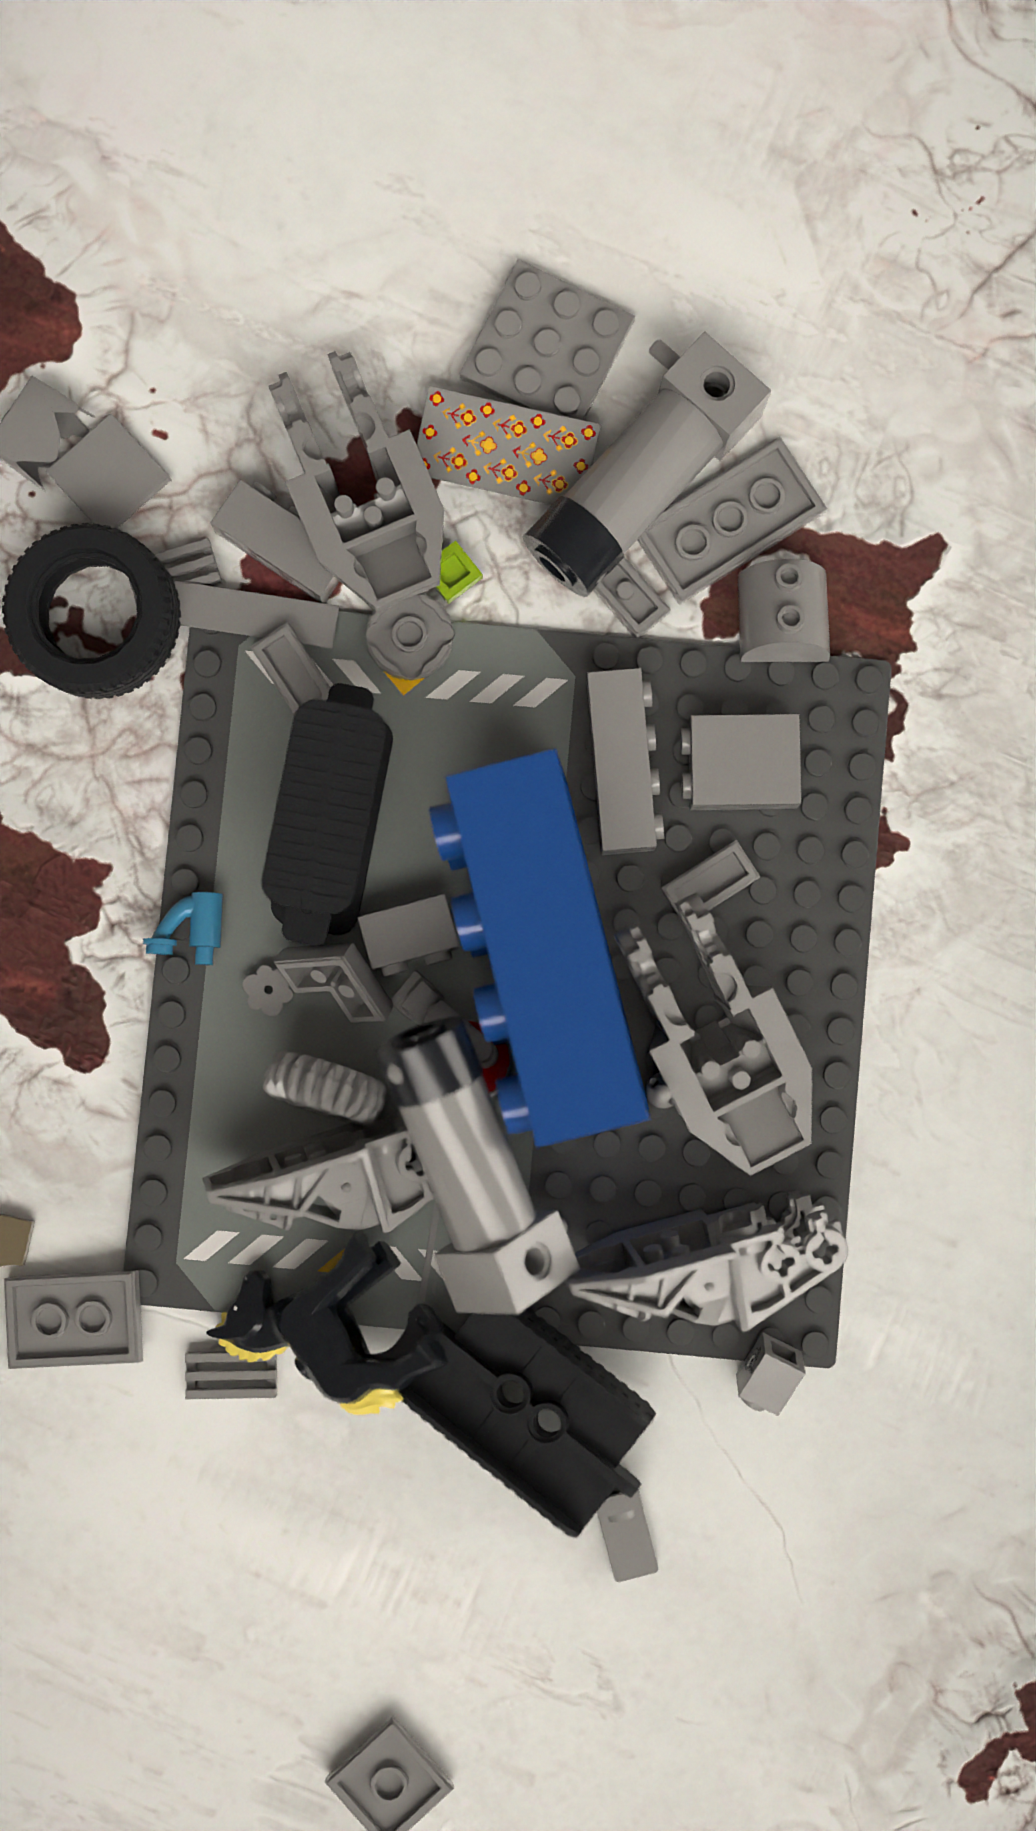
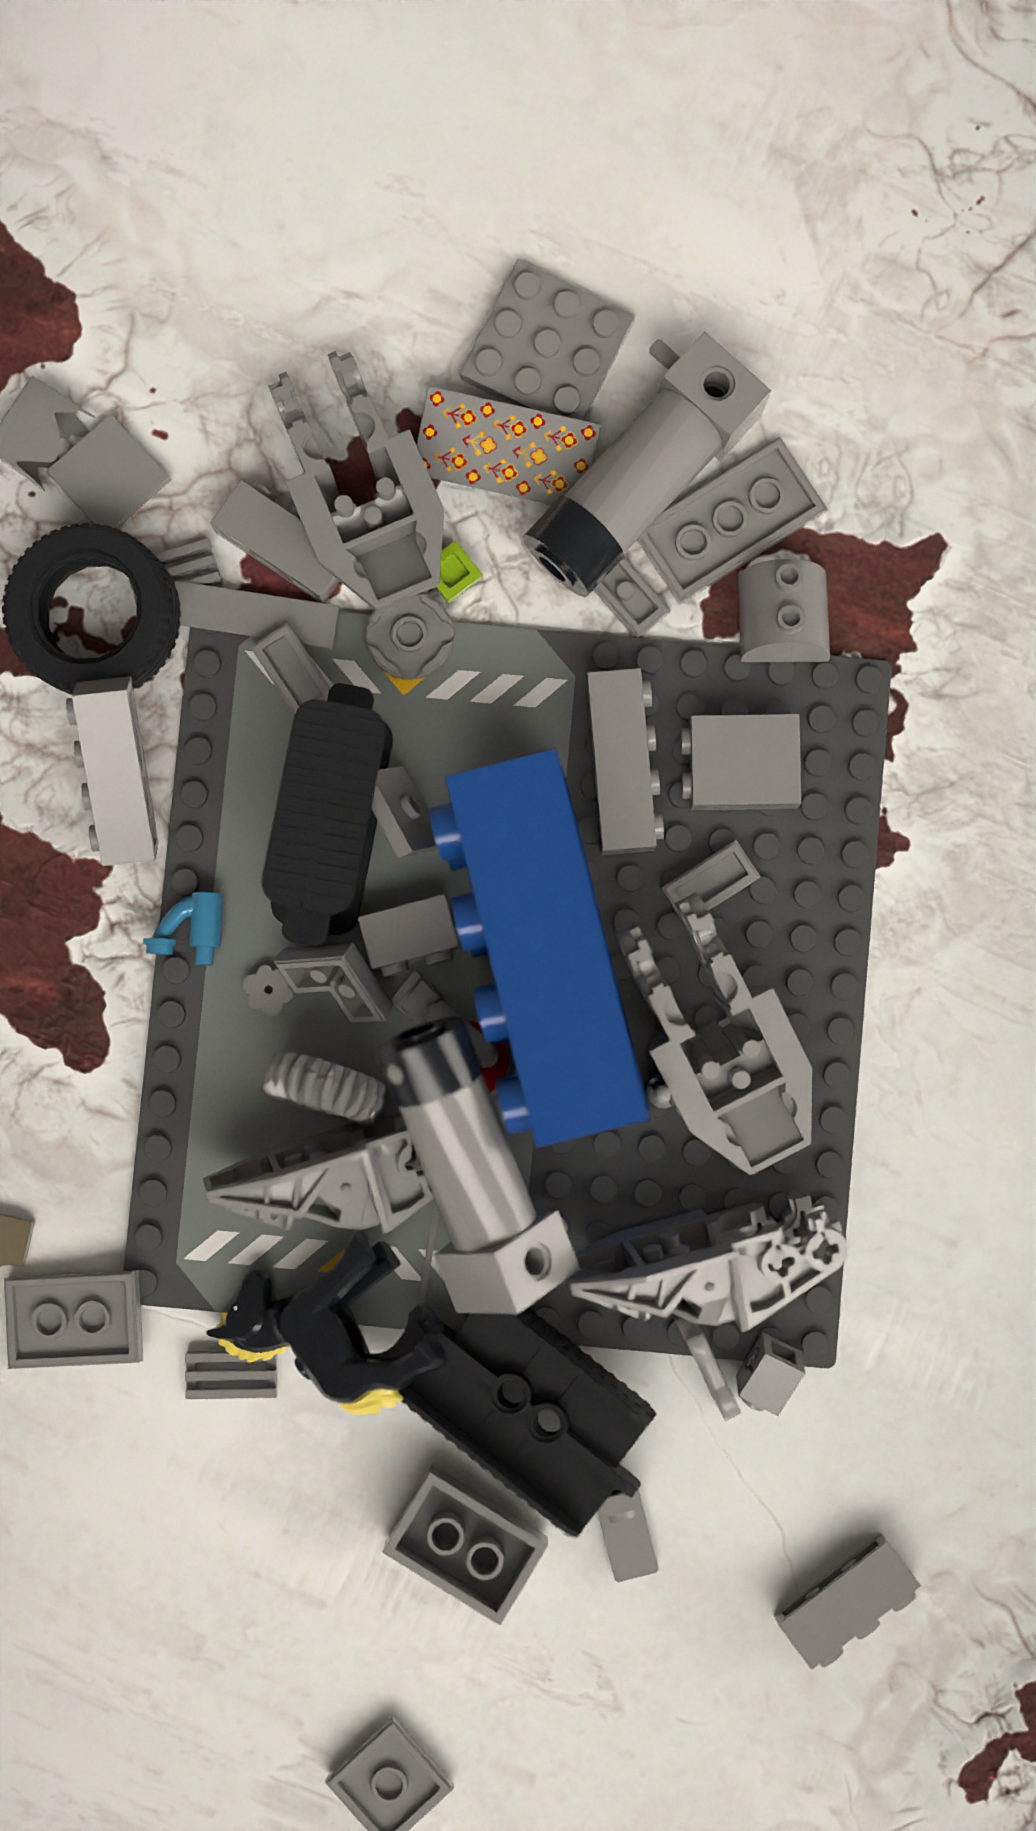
none -> light grey brick [66,676,159,866]
none -> light grey plate [371,766,437,859]
none -> light grey brick [382,1465,548,1625]
none -> light grey helmet [672,1314,741,1422]
none -> light grey brick [774,1534,921,1670]

